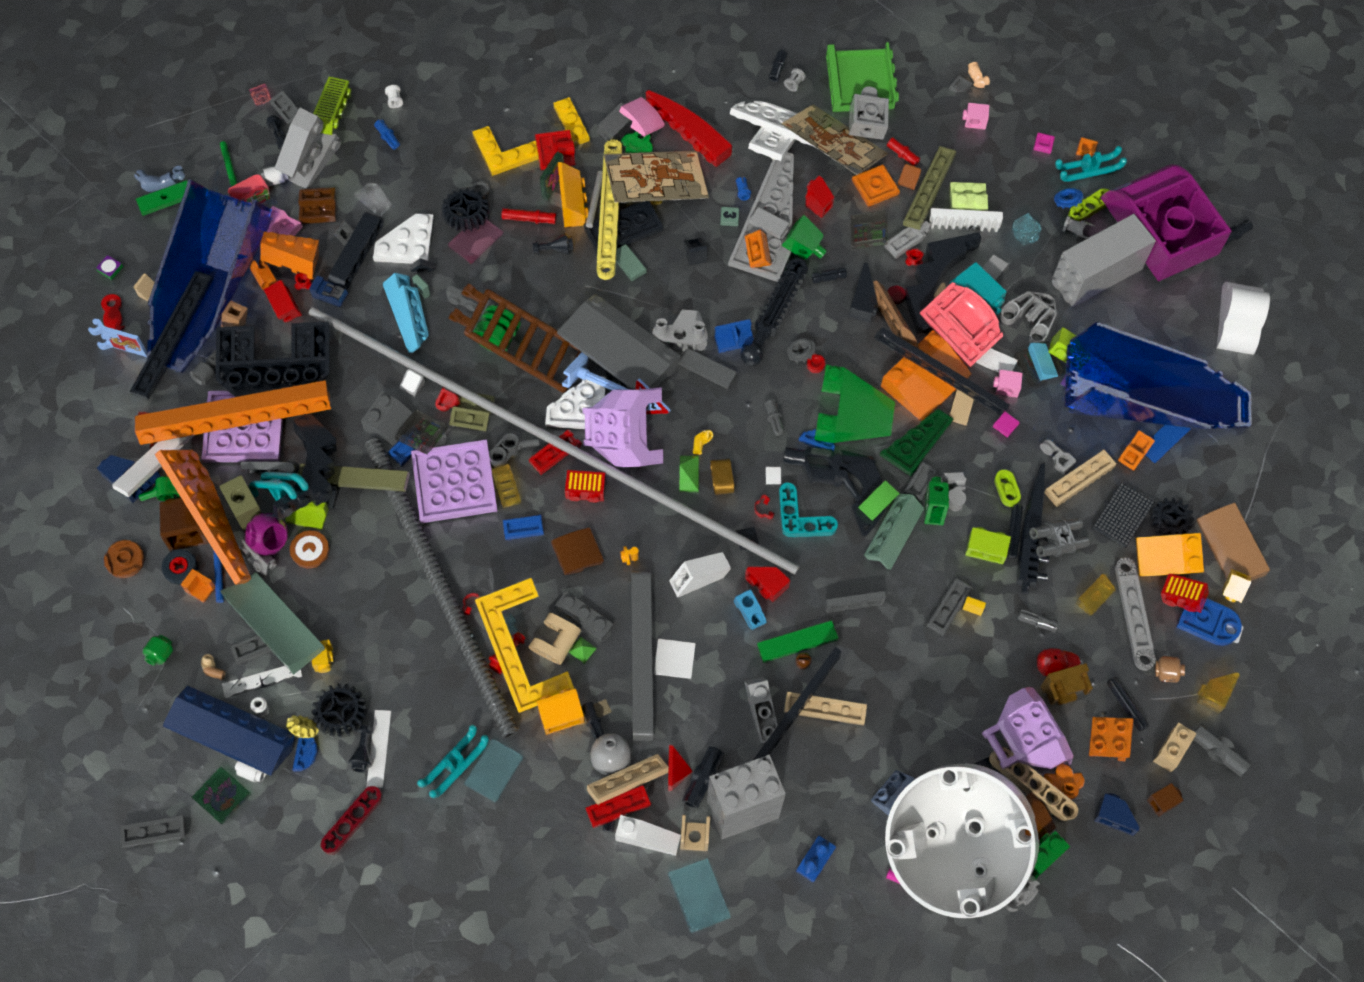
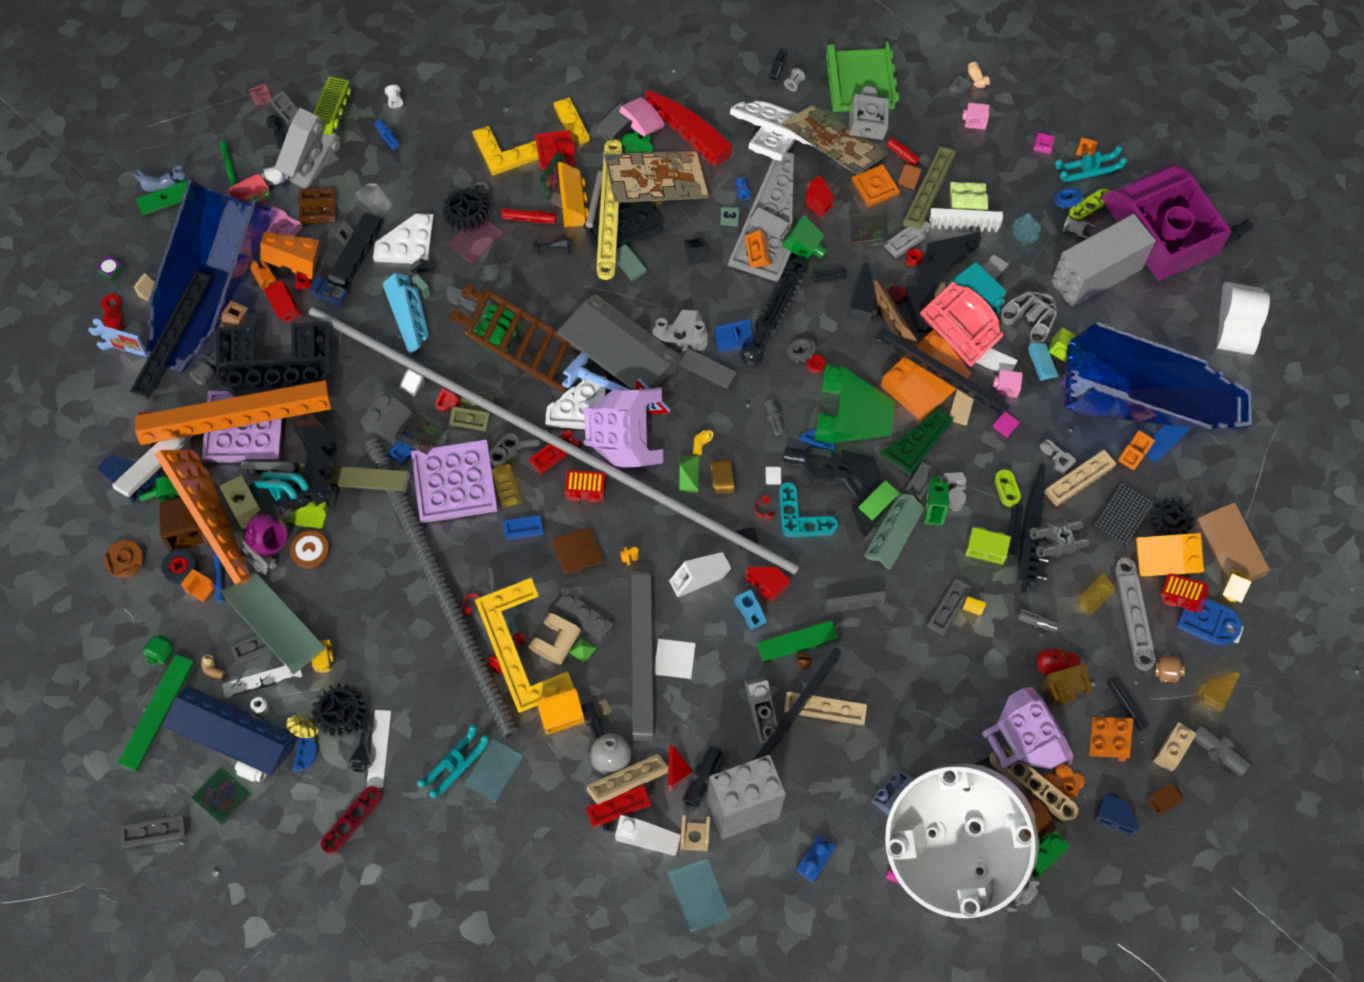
none -> green tile [117,654,195,772]

